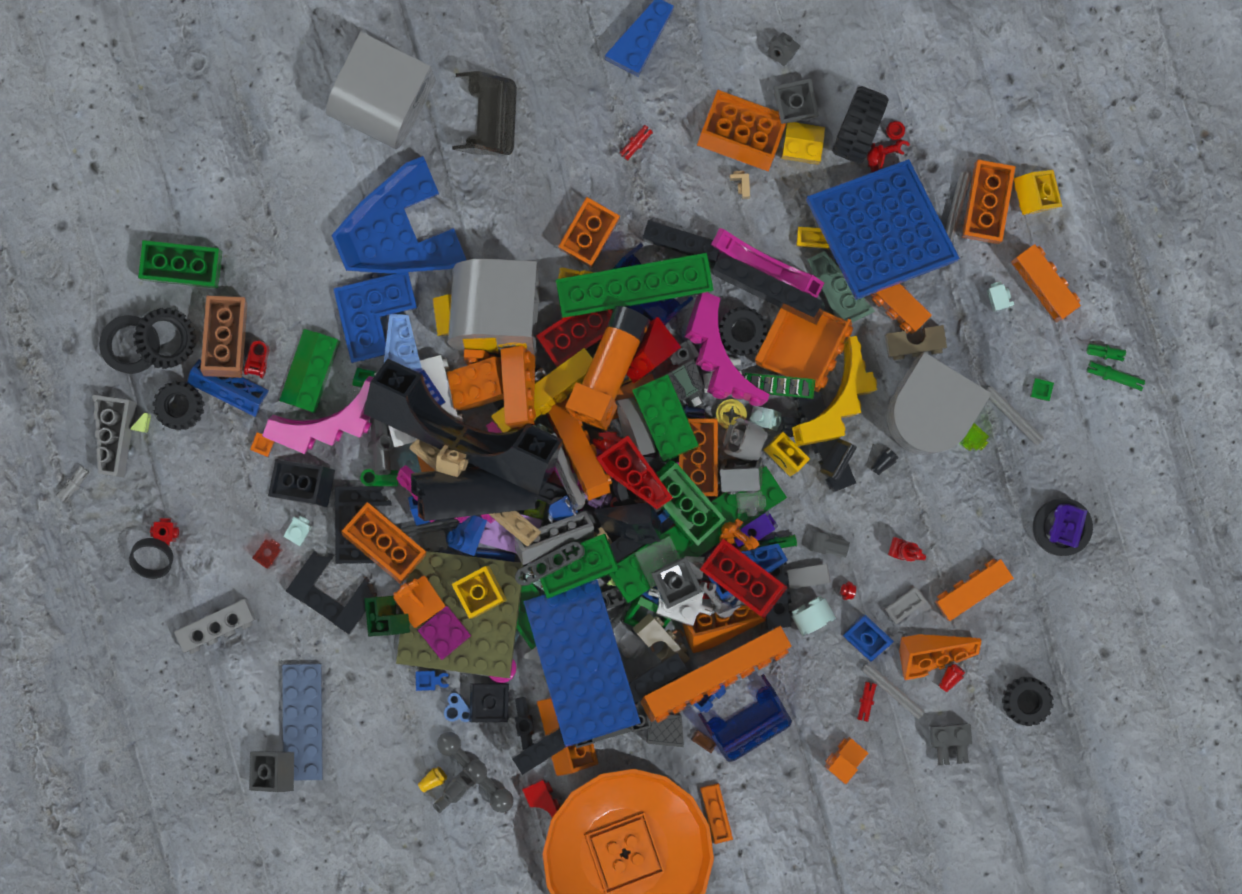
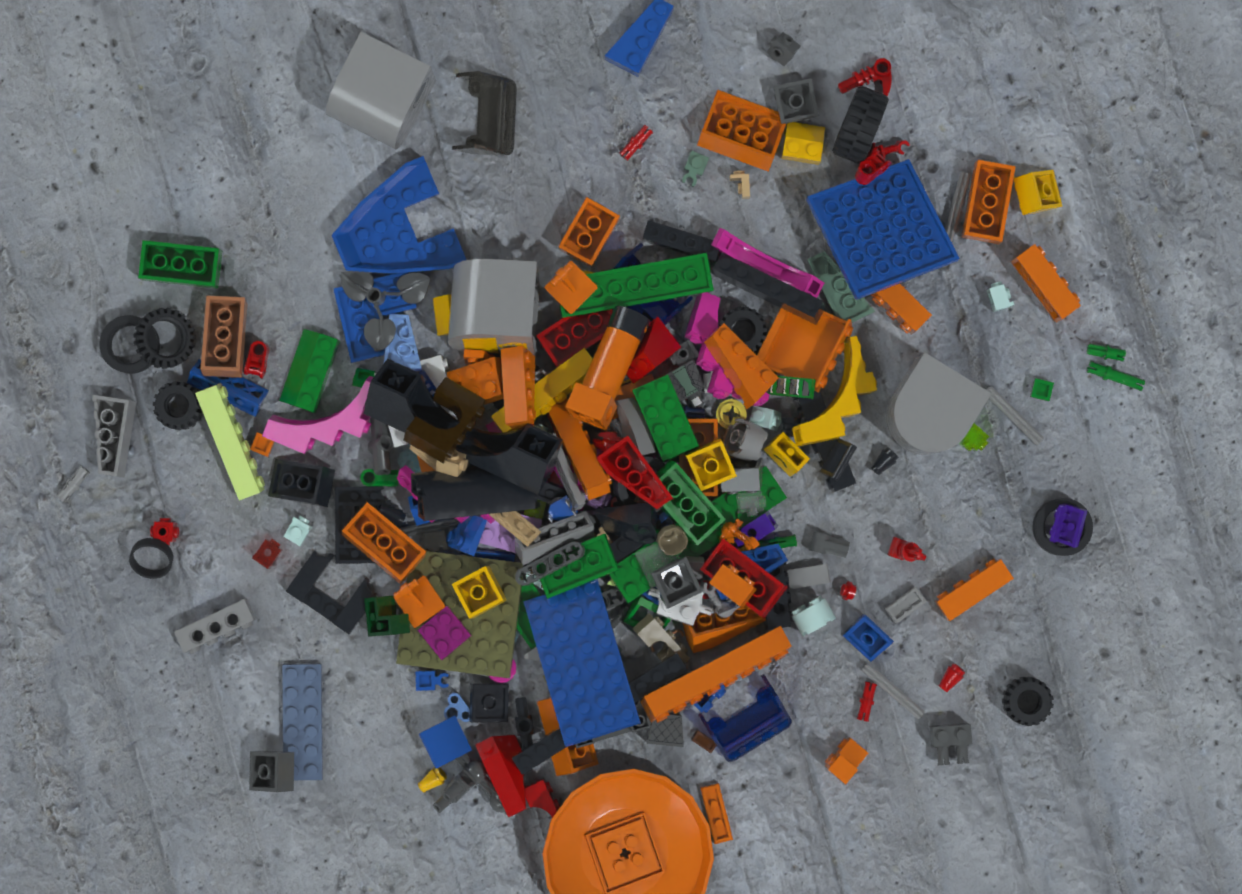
yellowish green slope [130,413,151,433] -> none
yellow plate [796,227,830,249] -> none
dark tan arch [885,325,947,360] -> none
red plate [886,121,905,140] -> none
orange wedge [899,634,982,680] -> none
none -> yellowish green brick [195,383,265,500]
none -> dark grey plant [341,271,430,352]
none -> black cone [377,503,406,527]
none -> dark brown arch [403,377,485,464]
none -> blue slope [419,716,472,768]
none -> red wedge [475,735,526,817]
none -> orange plate [544,261,598,314]
none -> dark tan hair [657,524,688,555]
none -> sand green plate [682,151,709,187]
none -> yellow slope [685,438,737,491]
none -> orange wedge [704,323,779,409]
none -> orange brick [709,564,757,608]
none -> red piece [838,58,892,96]
none -> red piece [855,149,892,185]

